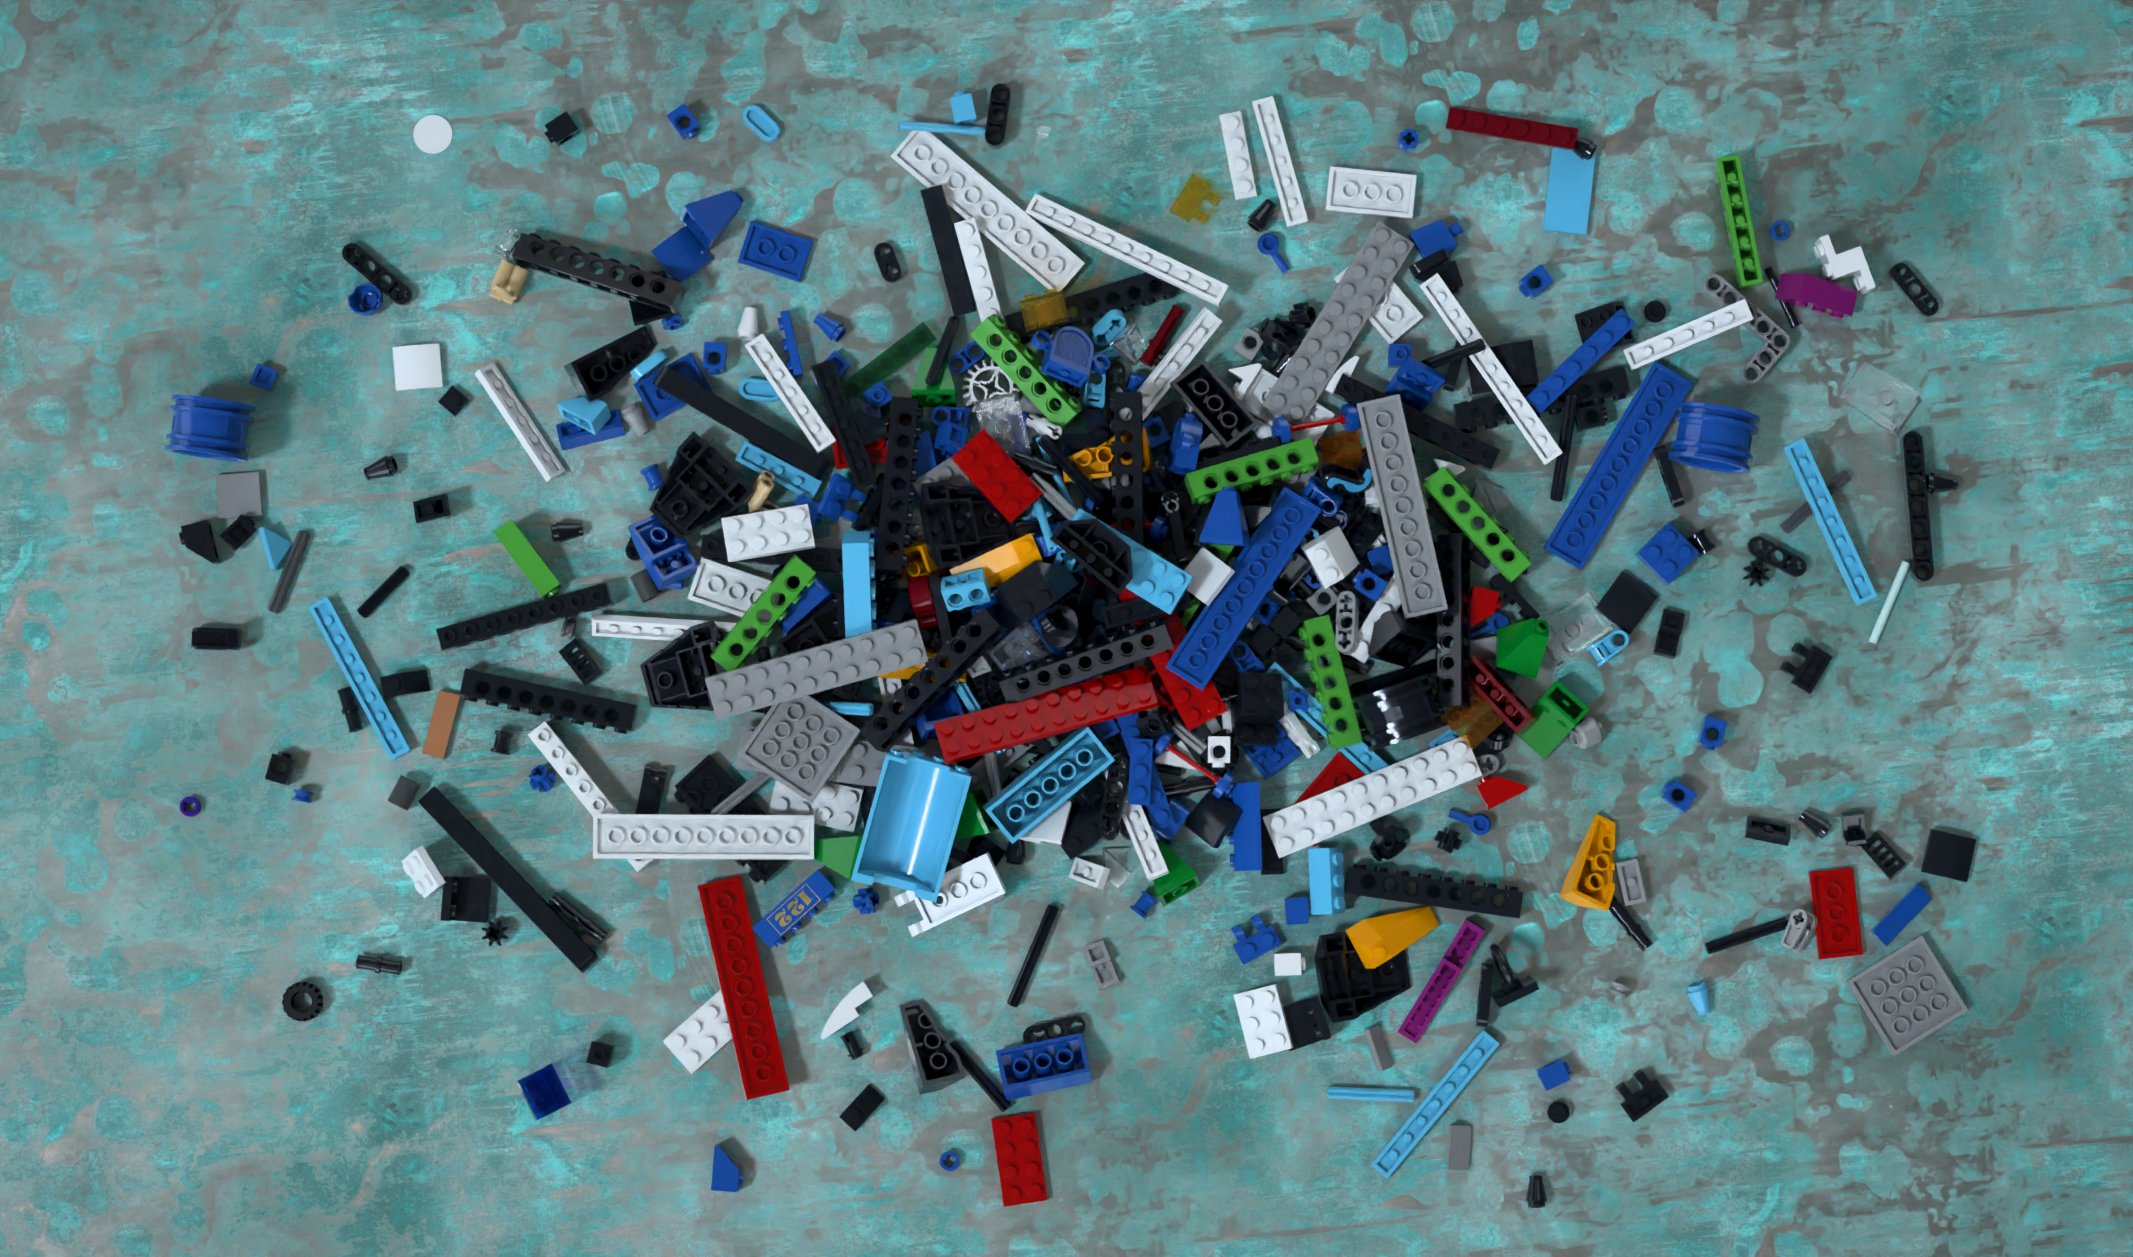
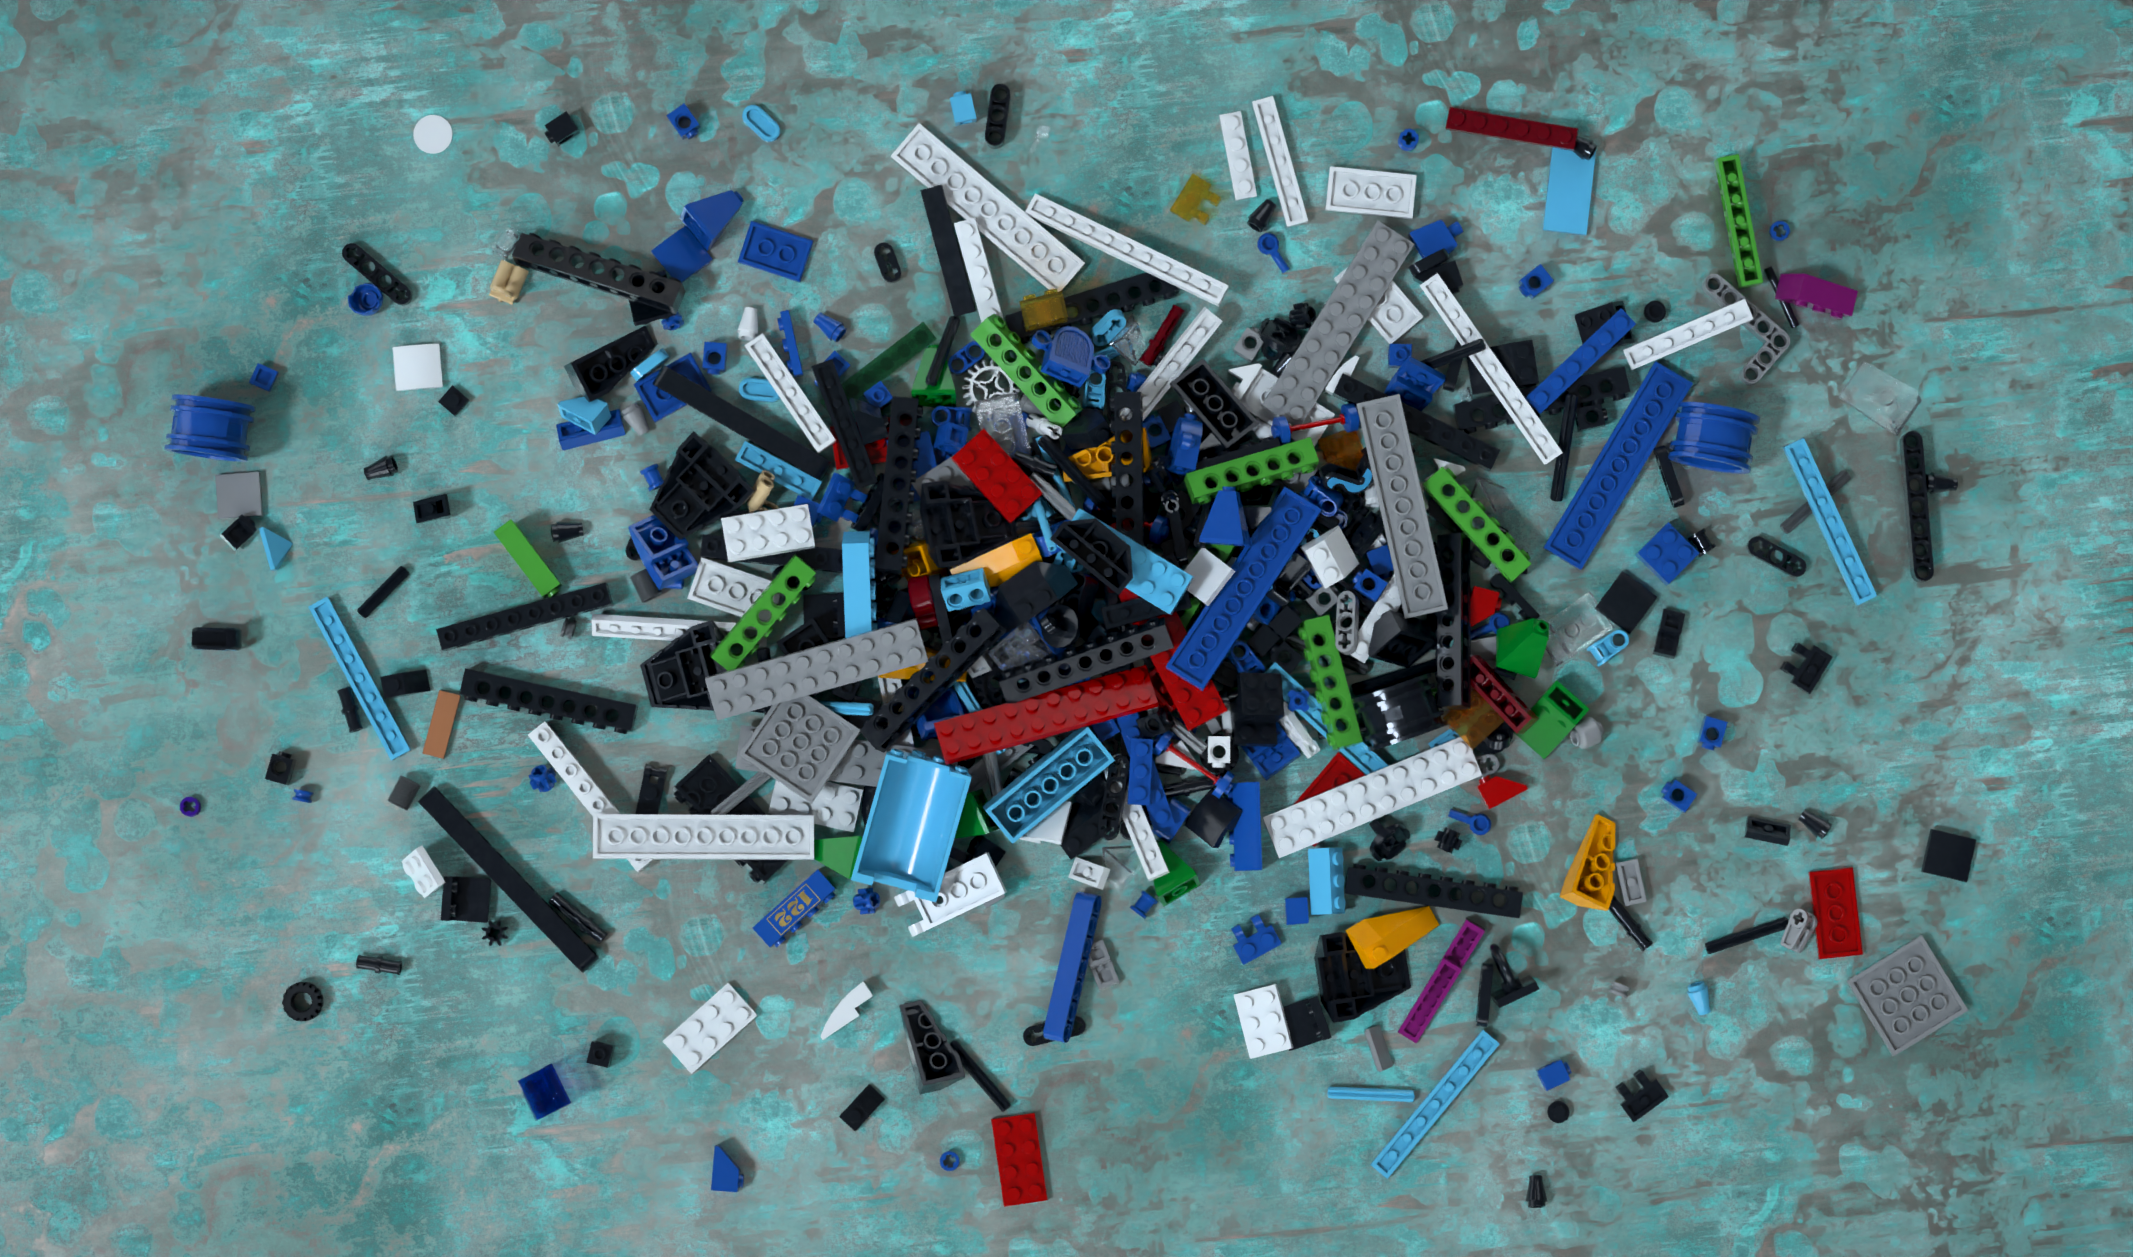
black slope [179,520,220,565] -> none
dark grey axle [268,531,310,614] -> none
white plate [475,363,565,482] -> none
black bush [490,730,514,755] -> none
black slope [558,638,603,686] -> none
red plate [697,876,790,1100] -> none
blue beam [775,577,833,635] -> none
black pin [840,1031,864,1061] -> none
medium azure piece [898,121,985,135] -> none
blue slope [996,1032,1092,1101] -> none
black cone [1005,839,1026,865] -> none
black axle [1007,904,1059,1007] -> none
black tile [1260,808,1283,875] -> none
white brick [1274,953,1305,976] -> none
light grey slope [1447,1125,1471,1170] -> none
black gear [1742,561,1770,587] -> none
white bracket [1813,235,1876,295] -> none
black bracket [1841,810,1868,847] -> none
black slope [1860,832,1907,881] -> none
light aqua bar [1869,561,1910,644] -> none
blue slope [1870,884,1932,946] -> none
black beam [1889,263,1939,317] -> none
none -> blue beam [1043,891,1102,1043]

